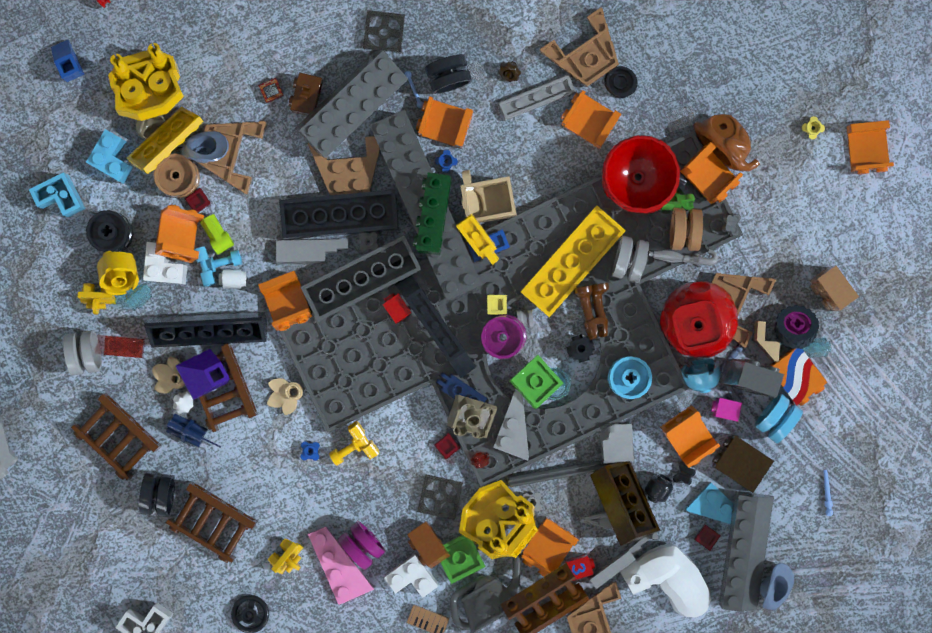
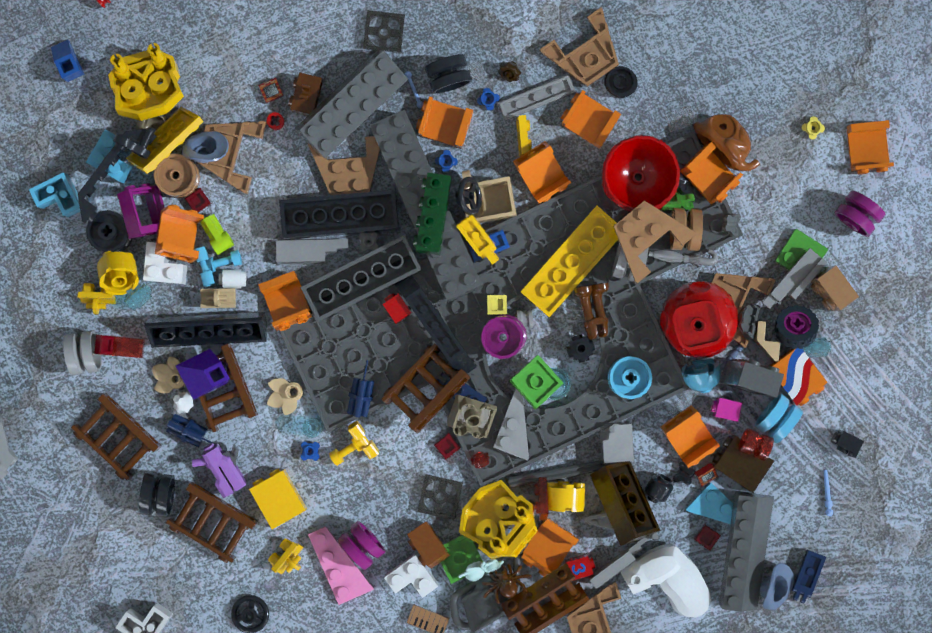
none -> black slope [78,128,156,223]
none -> dark red tile [94,334,114,355]
none -> black piece [113,129,154,159]
none -> magenta window [117,183,165,239]
none -> medium lavender piece [192,443,247,498]
none -> tan hips [200,288,236,308]
none -> yellow brick [249,468,307,529]
none -> red bush [266,112,285,130]
none -> clear light blue brick [302,418,323,438]
none -> dark blue piece [347,360,374,418]
none -> reddish brown fence [381,343,471,434]
none -> black piece [455,177,482,215]
none -> light aqua animal [458,559,504,581]
none -> blue plate [477,88,500,111]
none -> reddish brown animal [482,564,532,604]
none -> orange panel [513,141,571,203]
none -> yellow hinge [516,115,532,156]
none -> clear red plate [534,477,549,521]
none -> yellow brick [546,481,585,512]
none -> medium nougat wing [613,201,696,284]
none -> tile [695,463,718,487]
none -> dark grey plate [738,304,761,341]
none -> clear red wheel [738,428,774,461]
none -> light grey piece [762,248,827,309]
none -> bright green plate [775,229,828,270]
none -> dark blue hinge [792,549,826,604]
none -> black brick [831,430,864,458]
none -> magenta wheel [834,190,886,237]

